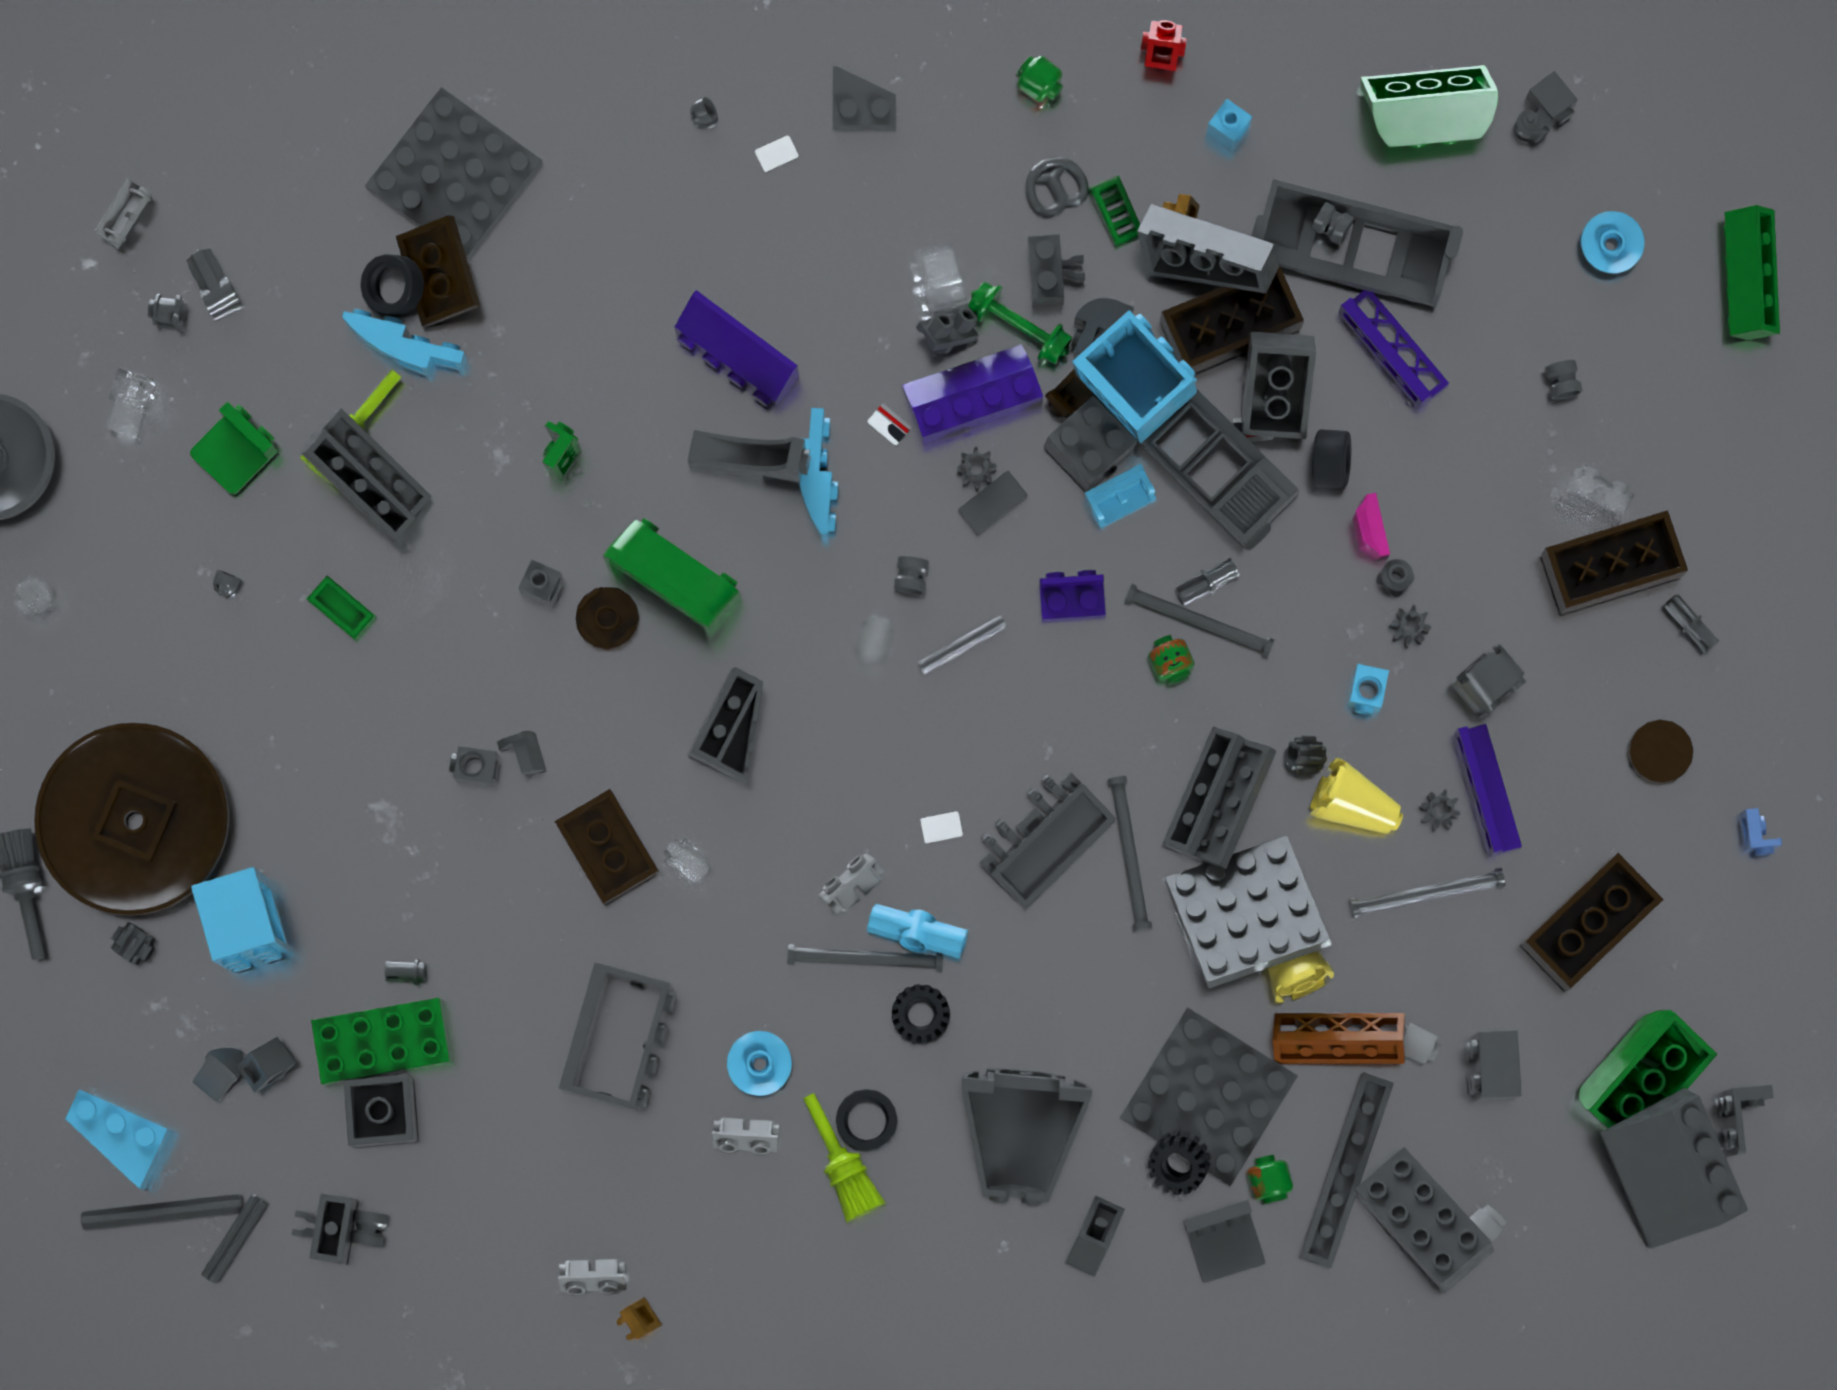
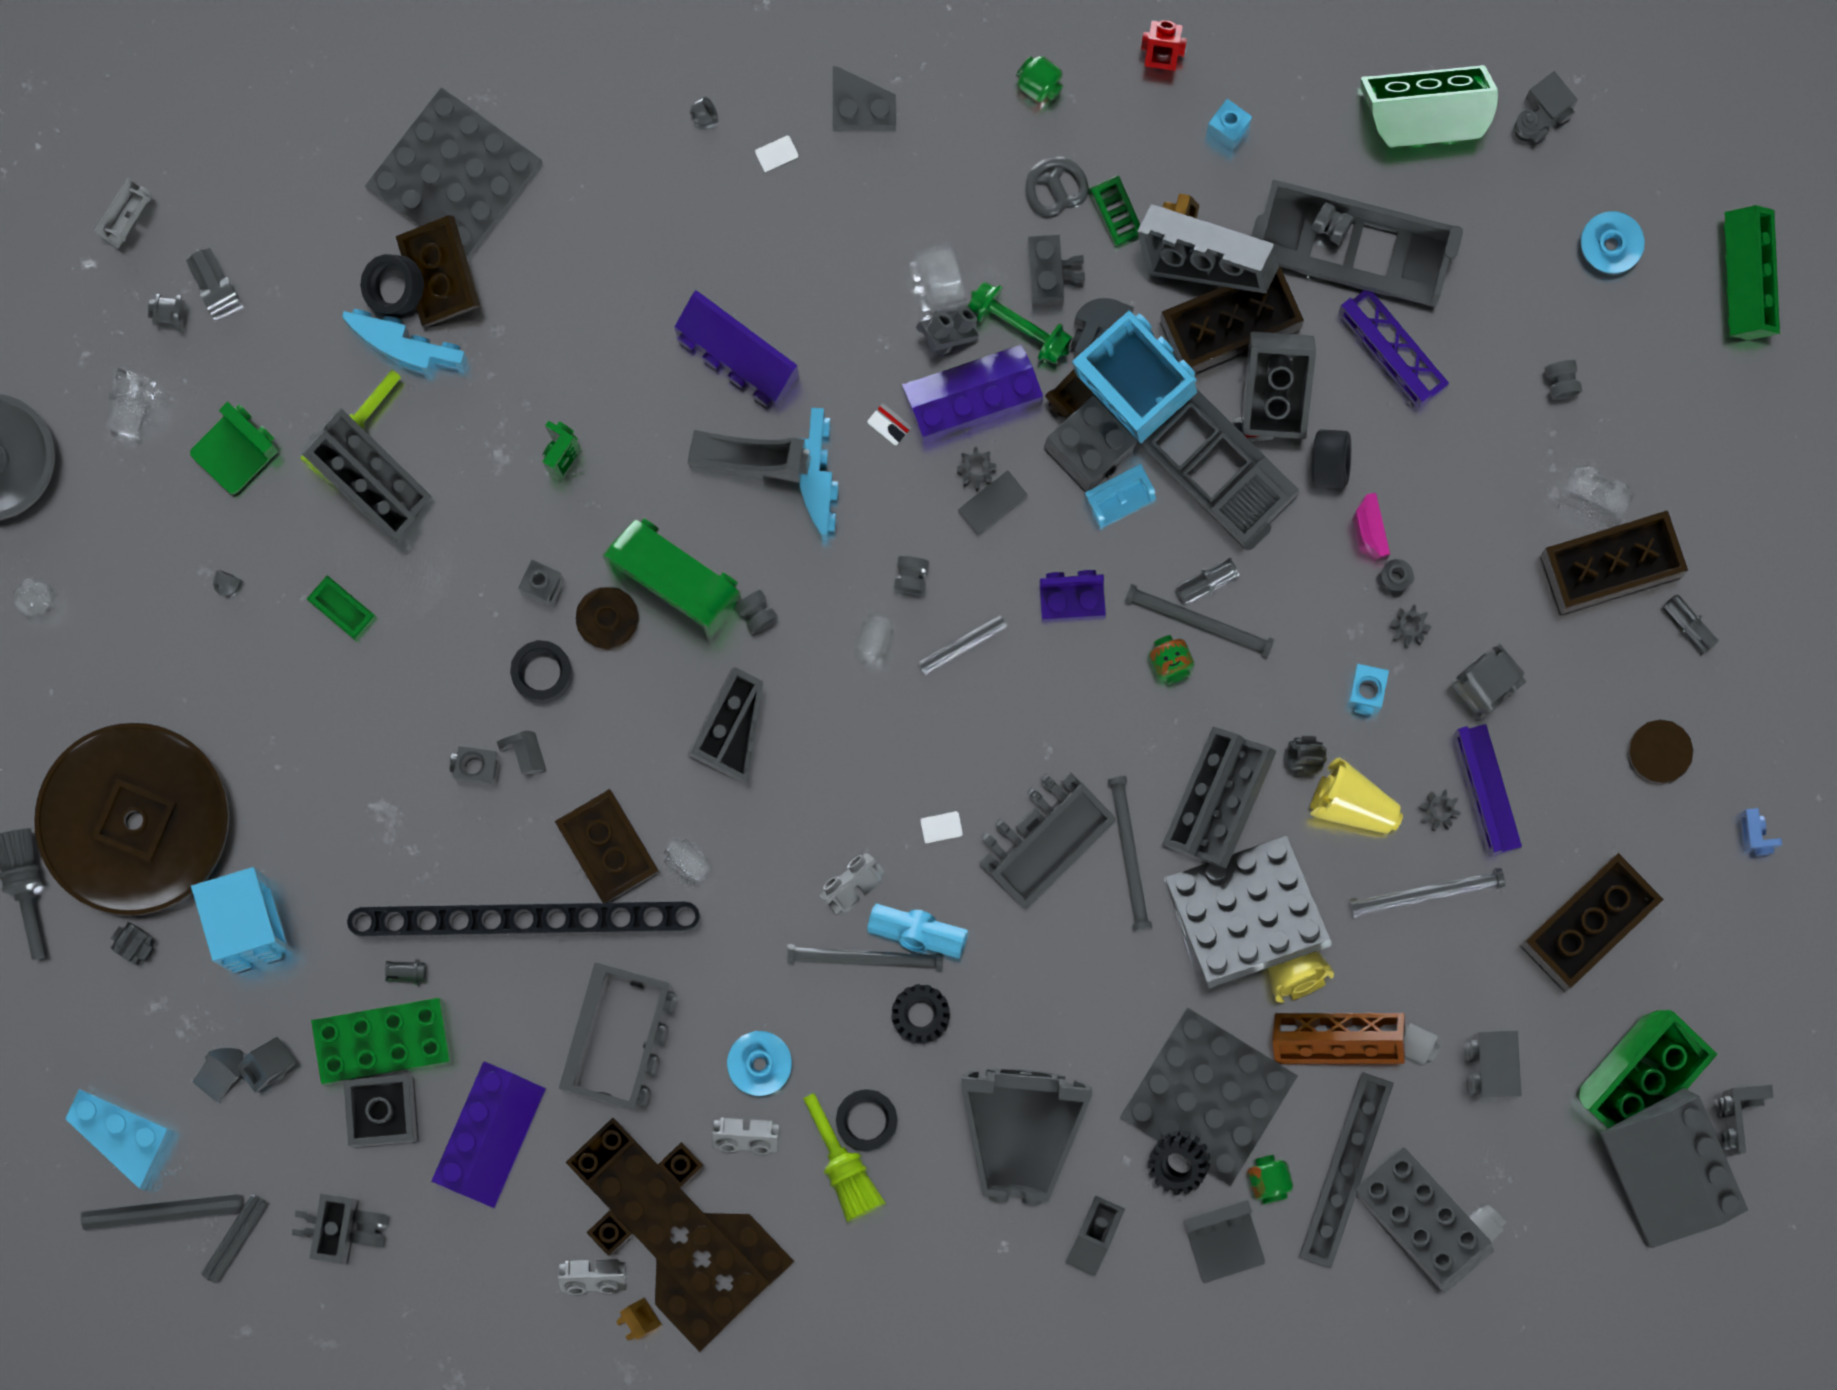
none -> black beam [347,901,701,939]
none -> dark purple slope [431,1061,546,1208]
none -> black tyre [510,640,572,703]
none -> dark brown piece [565,1118,795,1352]
none -> dark grey wheel [735,590,778,634]

